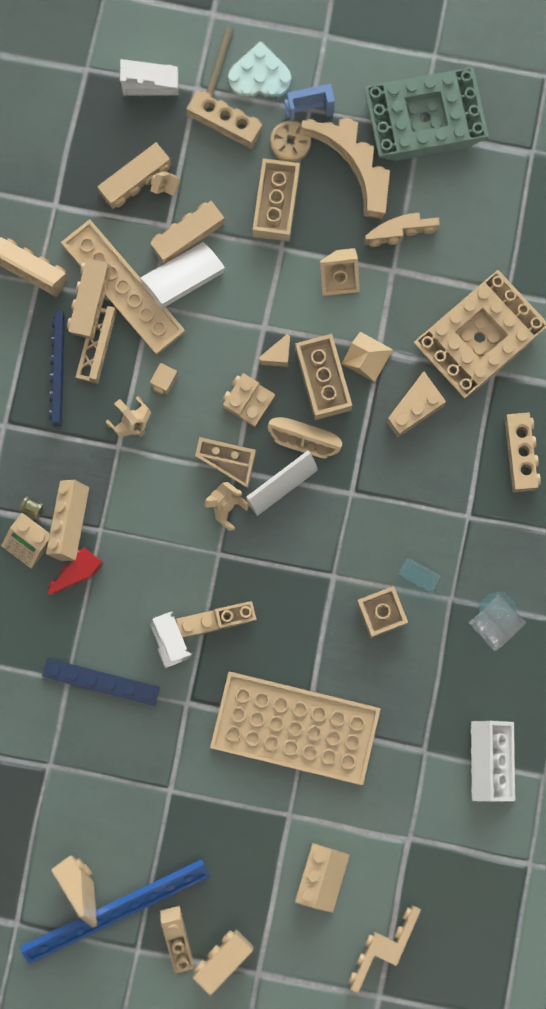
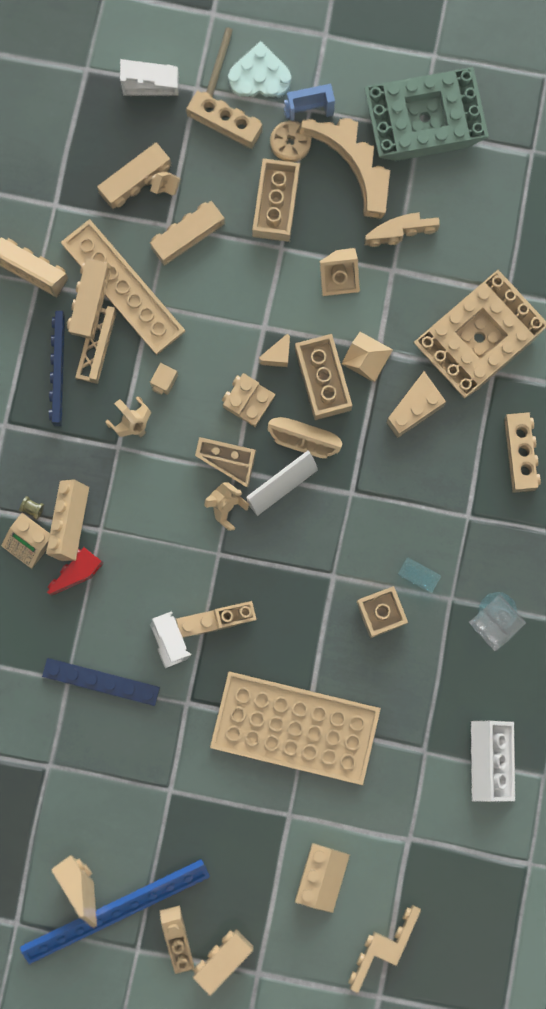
white slope [140,242,225,309] -> none

